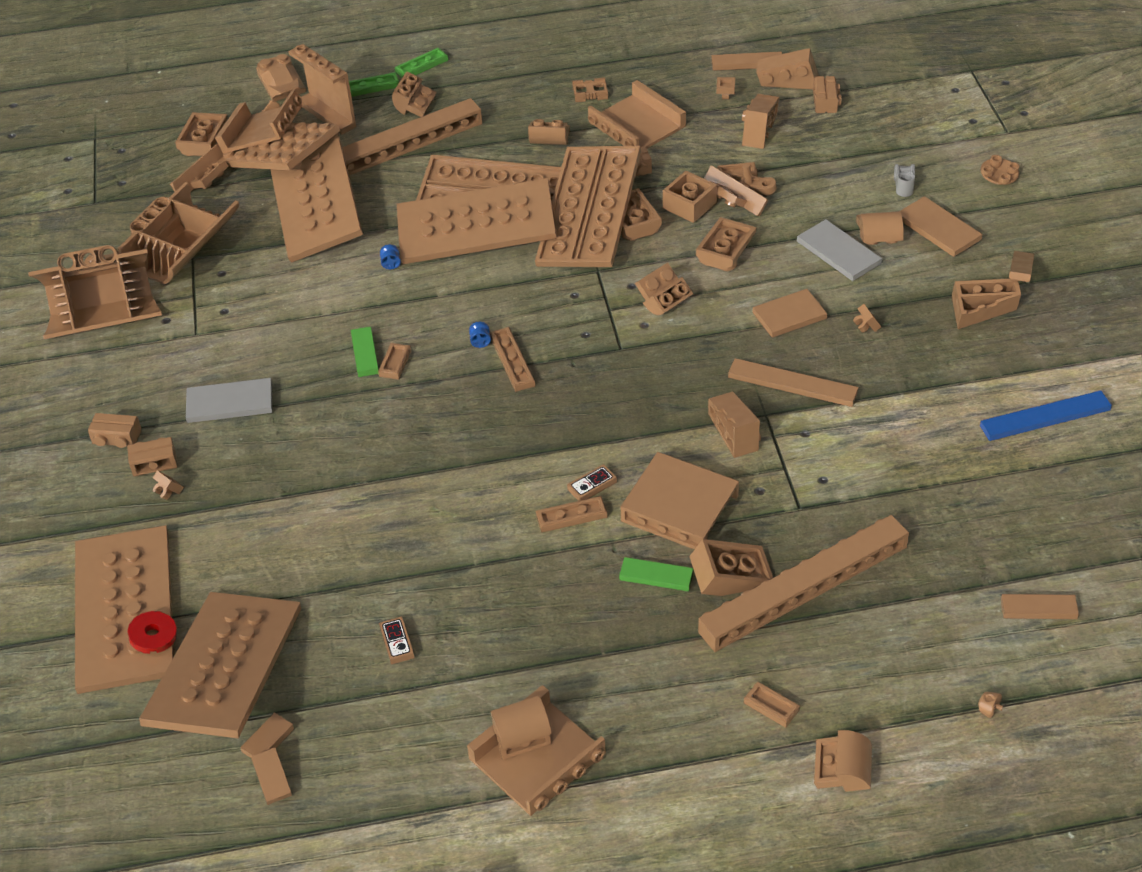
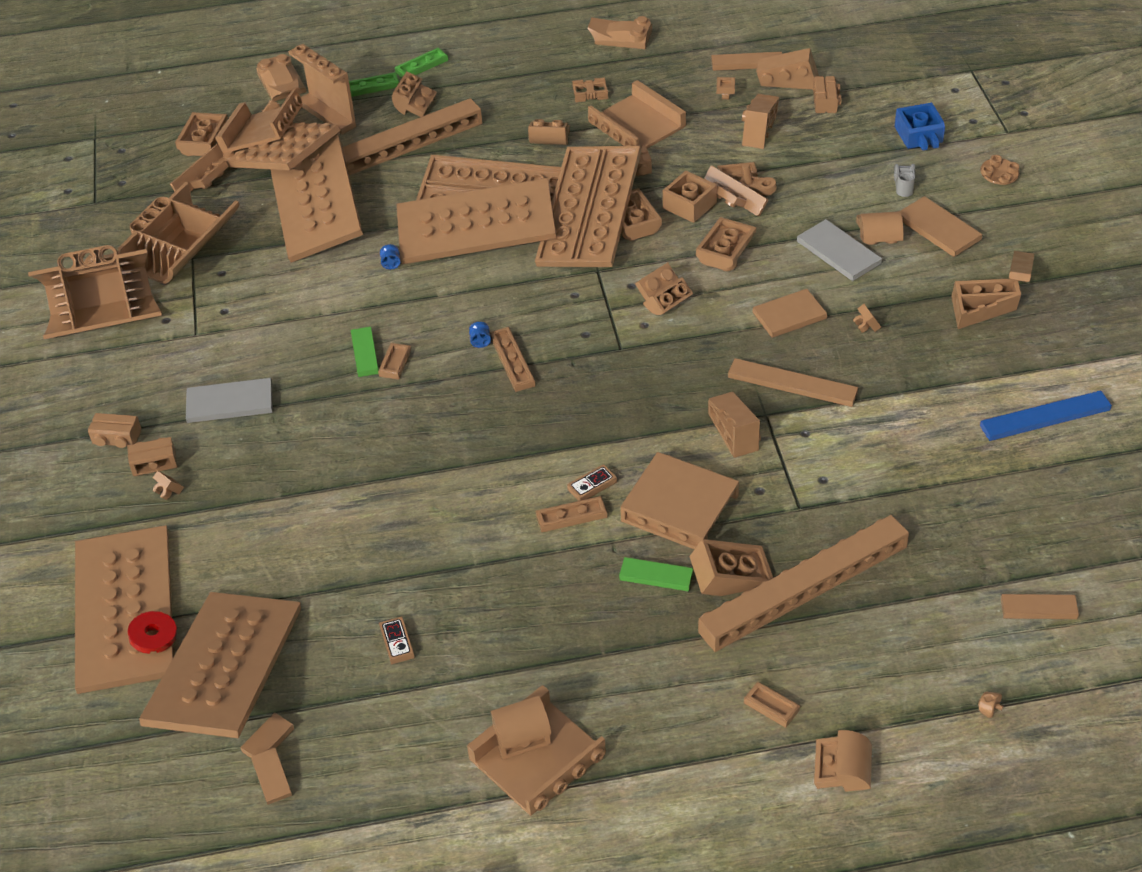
none -> medium nougat slope [588,16,652,49]
none -> blue hinge [894,102,945,150]

